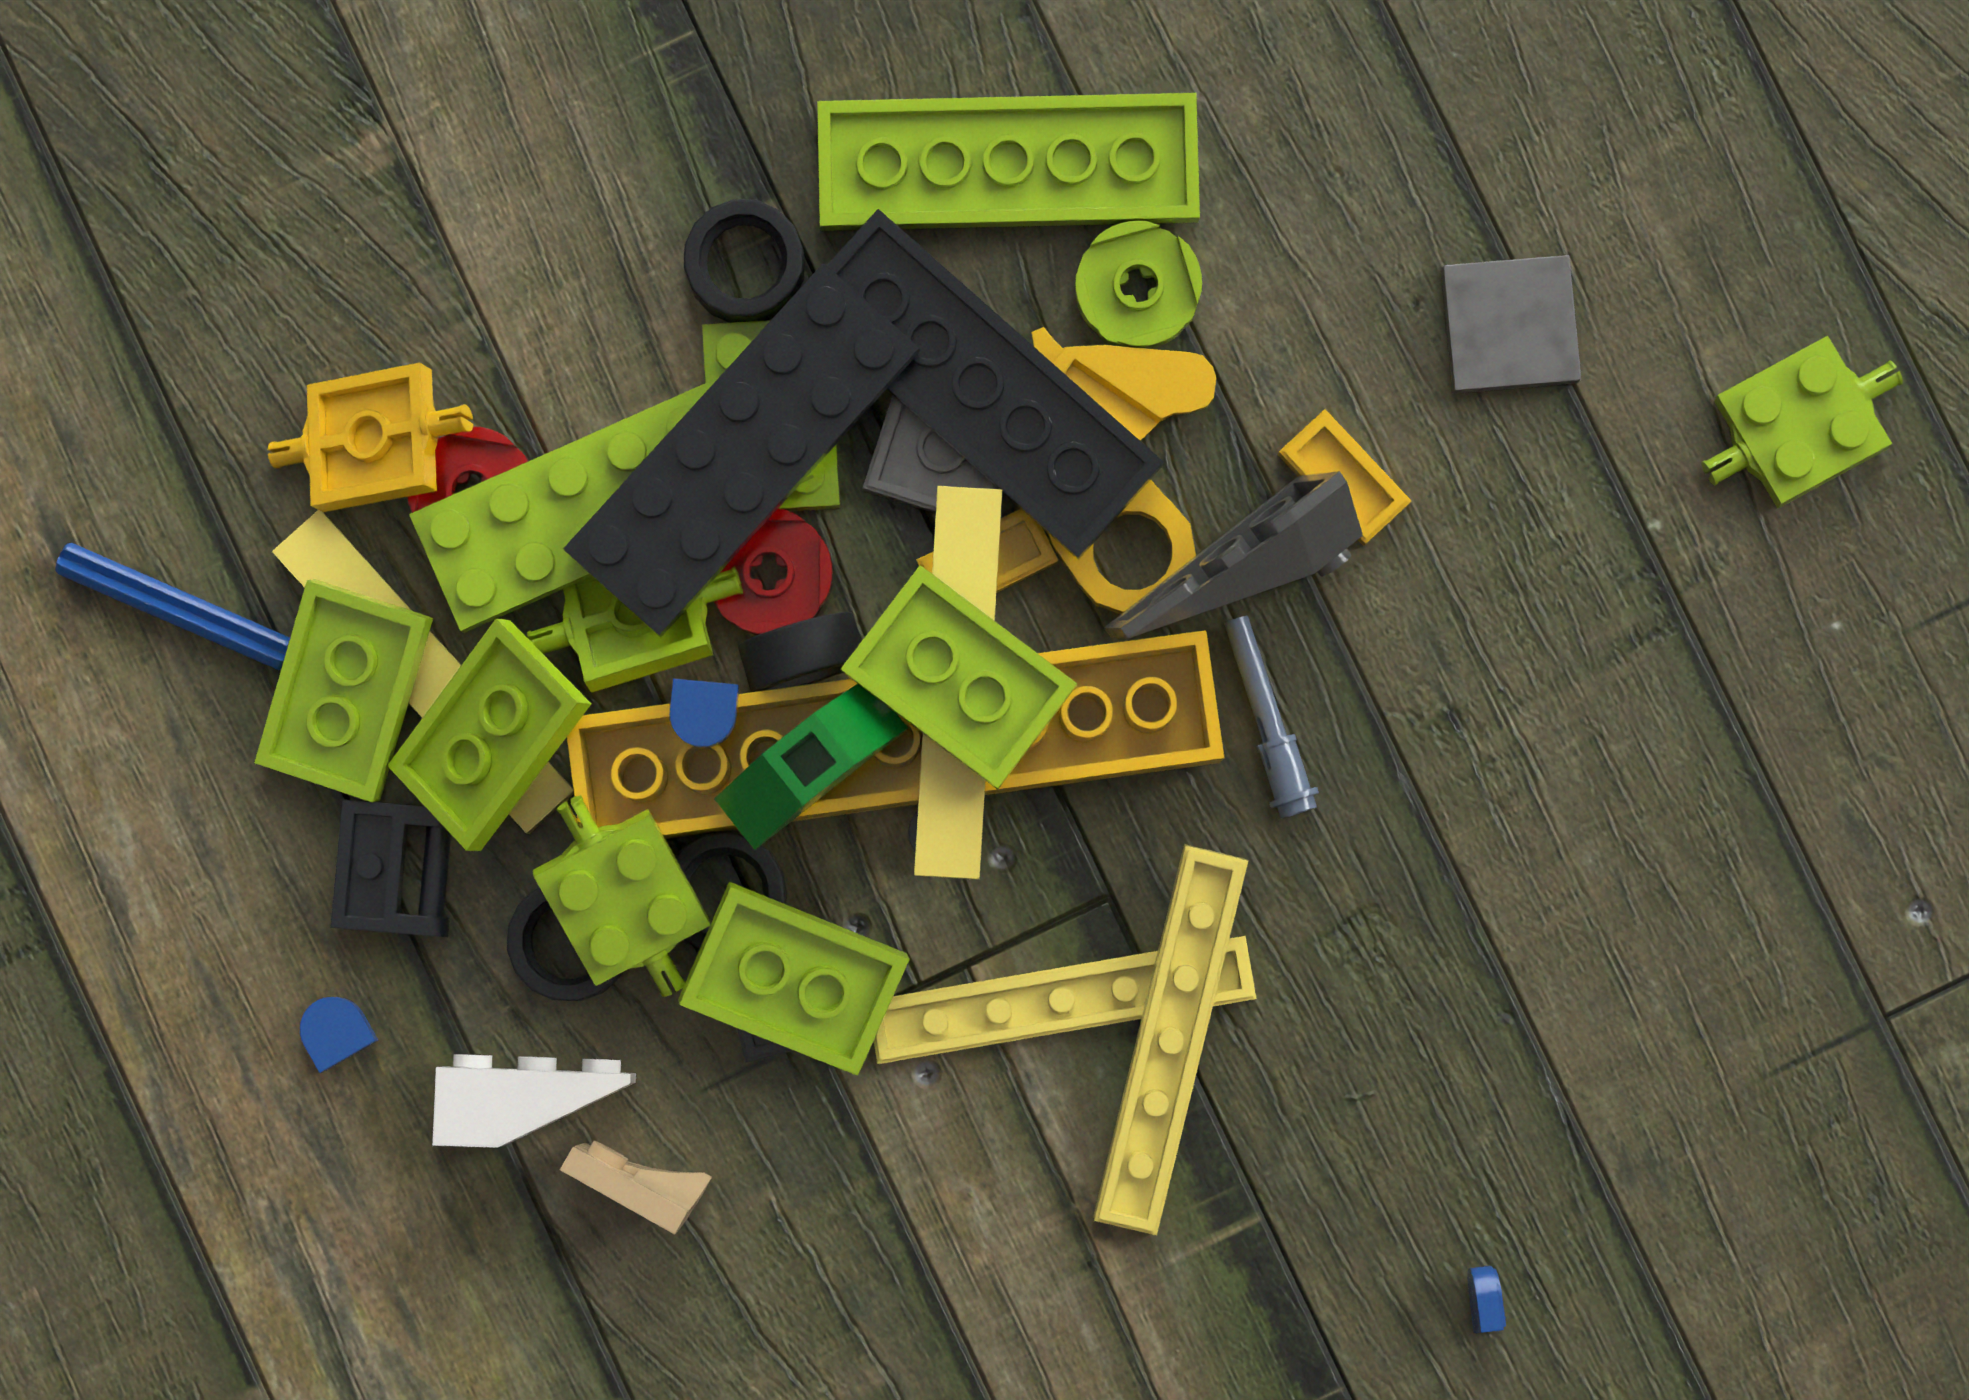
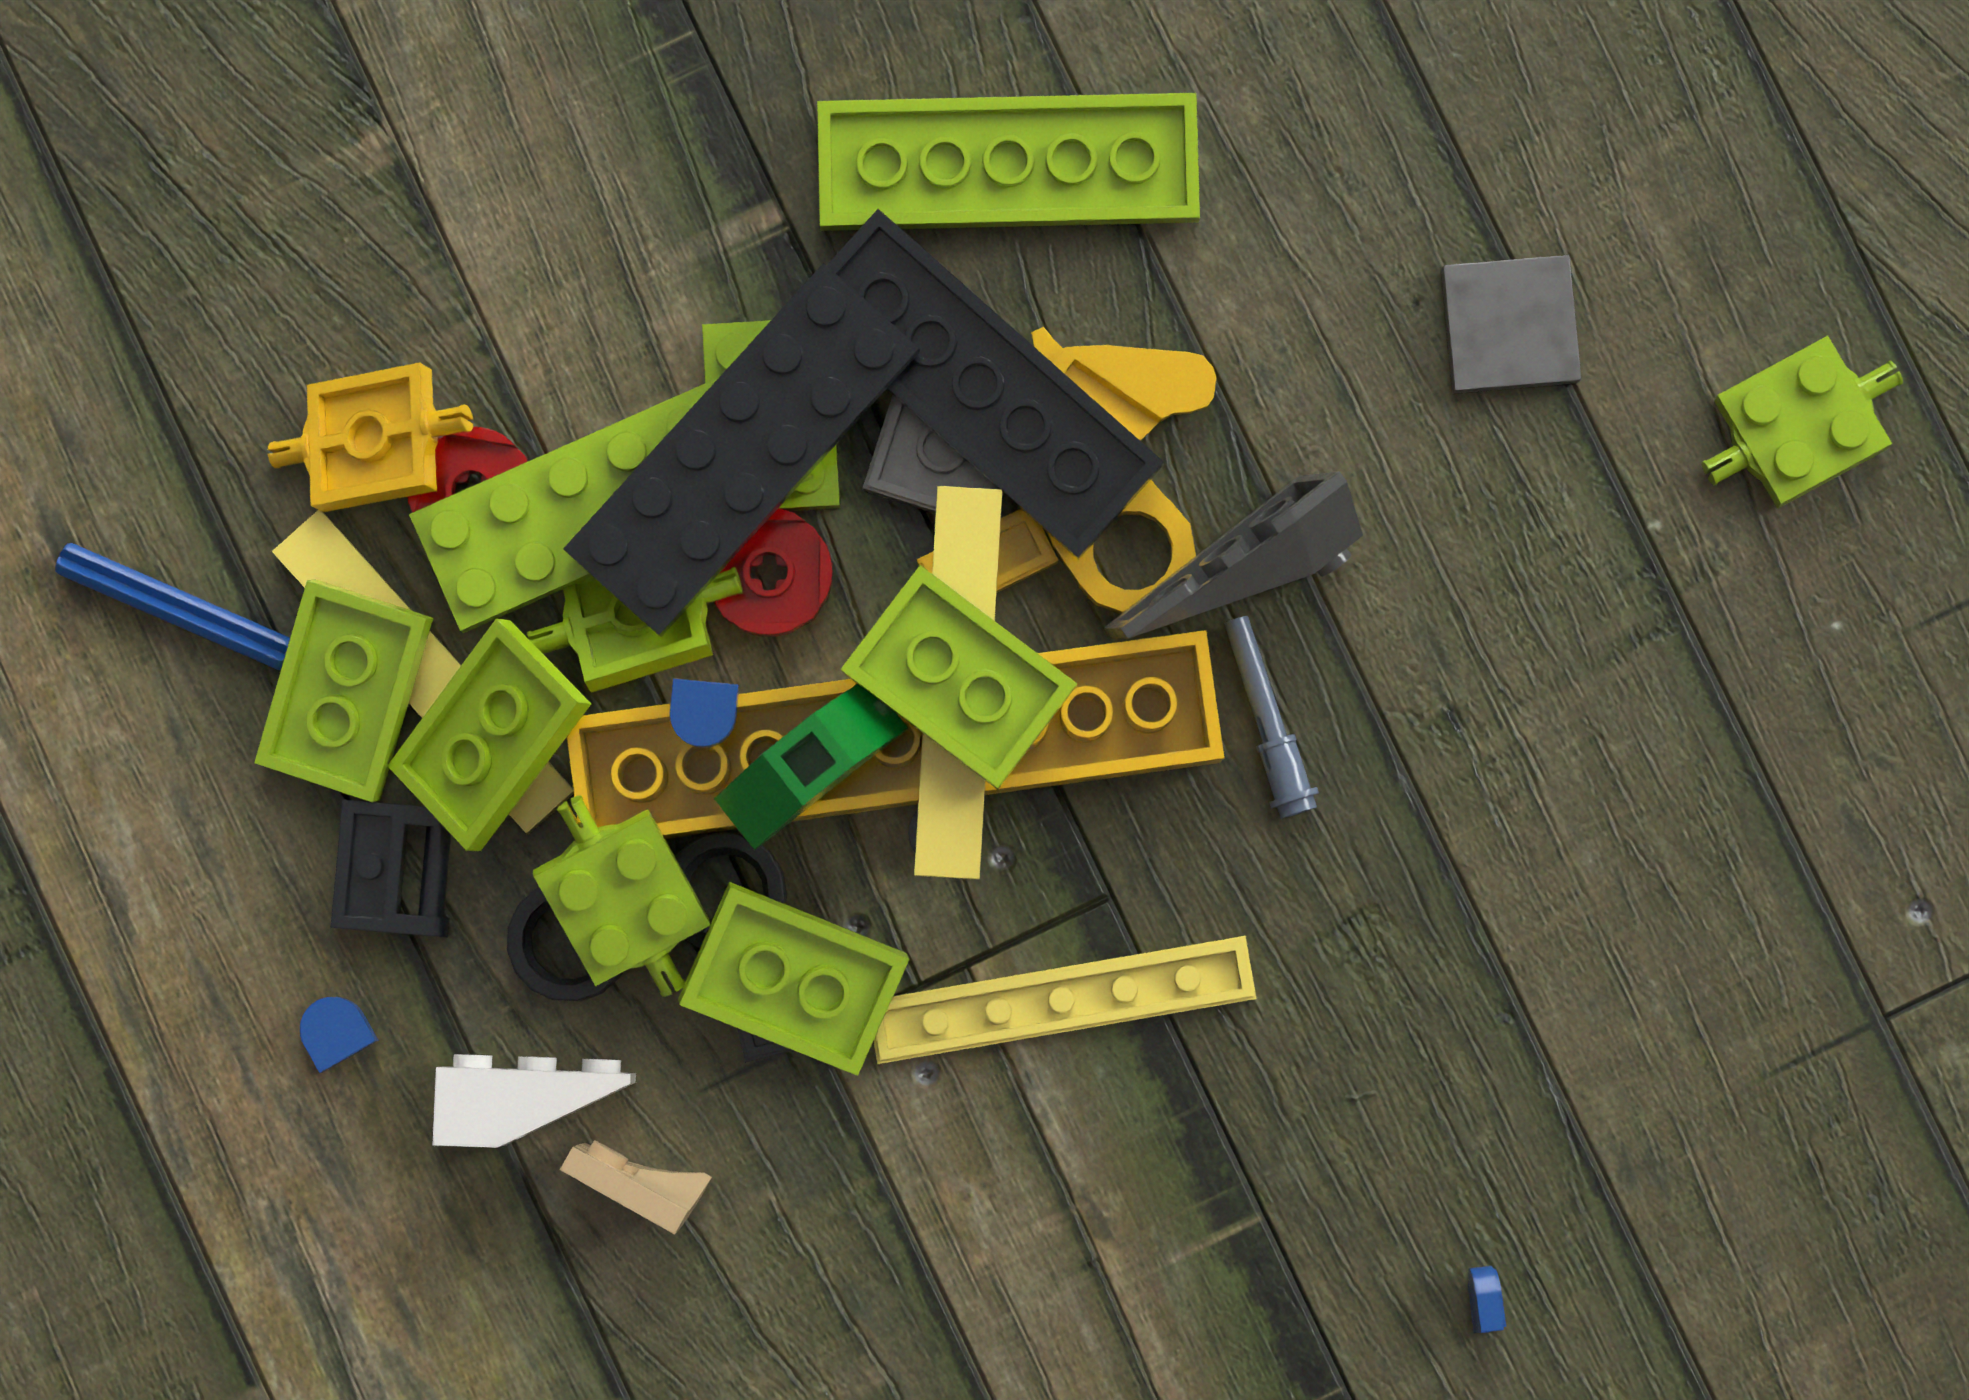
black tyre [684,199,805,323] -> none
black tyre [738,612,861,692] -> none
lime plate [1075,221,1202,349] -> none
light yellow tile [1093,844,1248,1236] -> none
yellow tile [1277,409,1412,546] -> none

